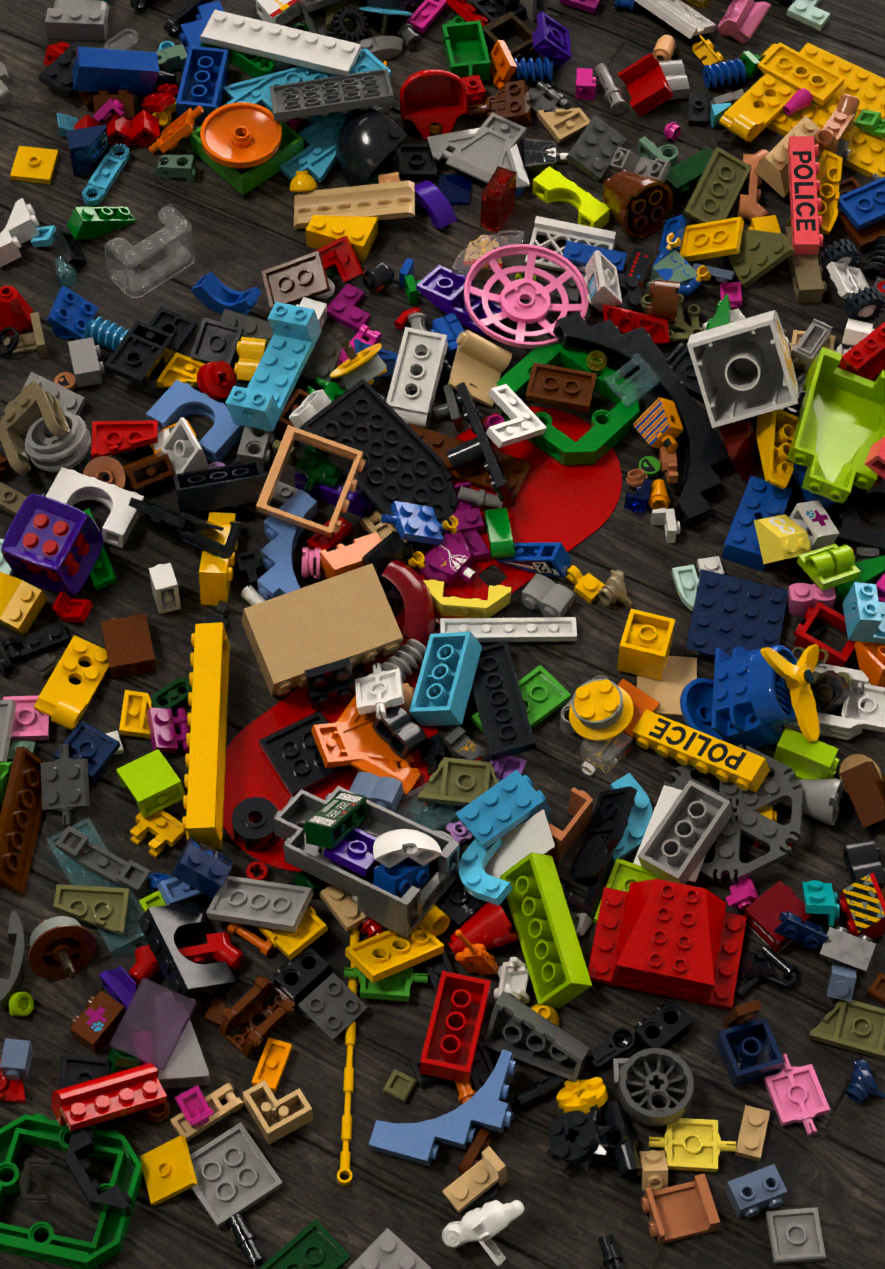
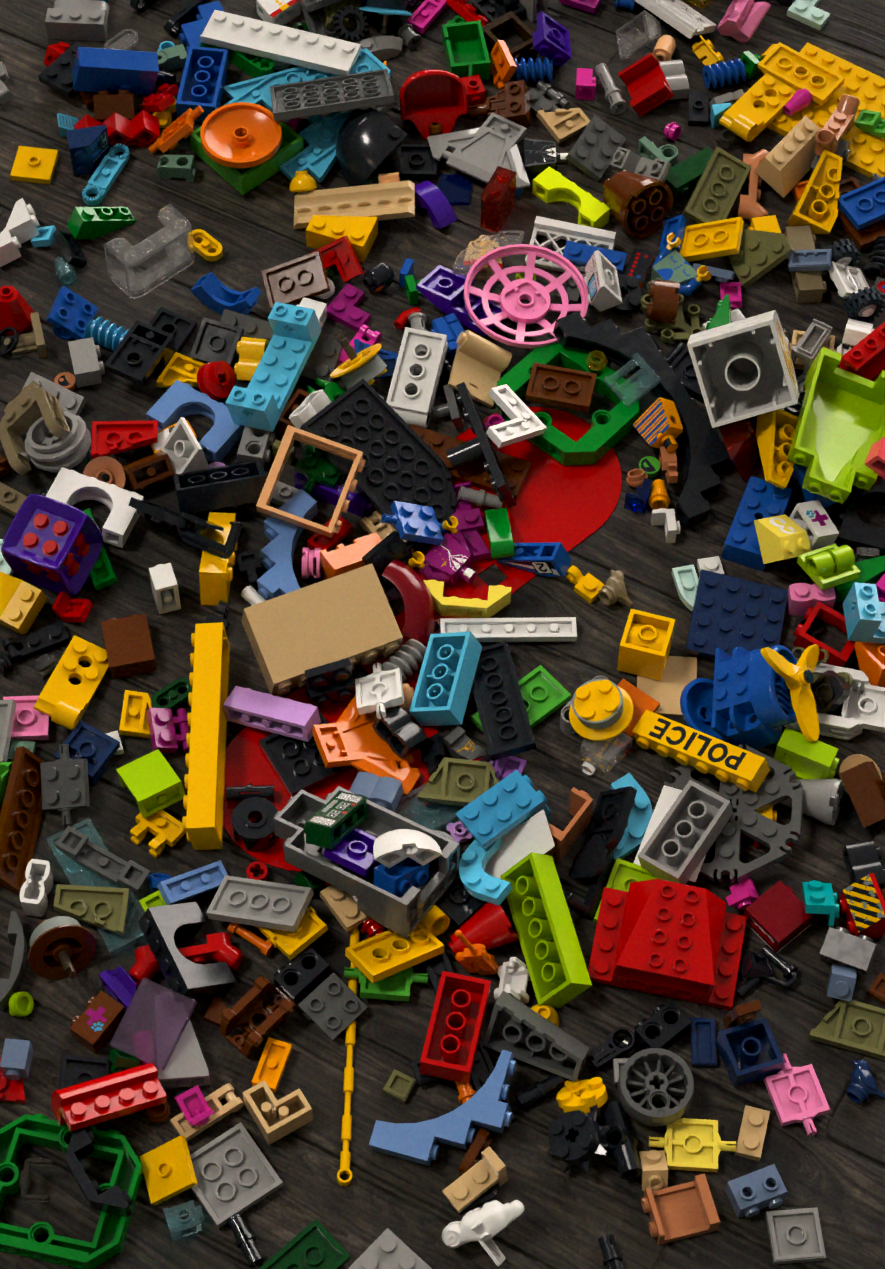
dark pink bracket [93,98,125,122] -> none
dark blue slope [170,836,232,898] -> none
light grey brick [522,573,574,617] -> none
light grey slope [570,913,593,936] -> none
red wing [603,304,670,344] -> none
dark blue hinge [774,911,829,951] -> none
coral brick [787,136,823,255] -> none
none -> white brick [20,859,53,917]
none -> clear light blue brick [163,1200,205,1241]
none -> yellow plate [188,229,223,262]
none -> lavender brick [223,686,321,742]
none -> black pin [226,783,274,801]
none -> clear slope [616,10,662,61]
none -> dark blue tile [690,1018,717,1068]
none -> sand blue plate [788,249,832,272]

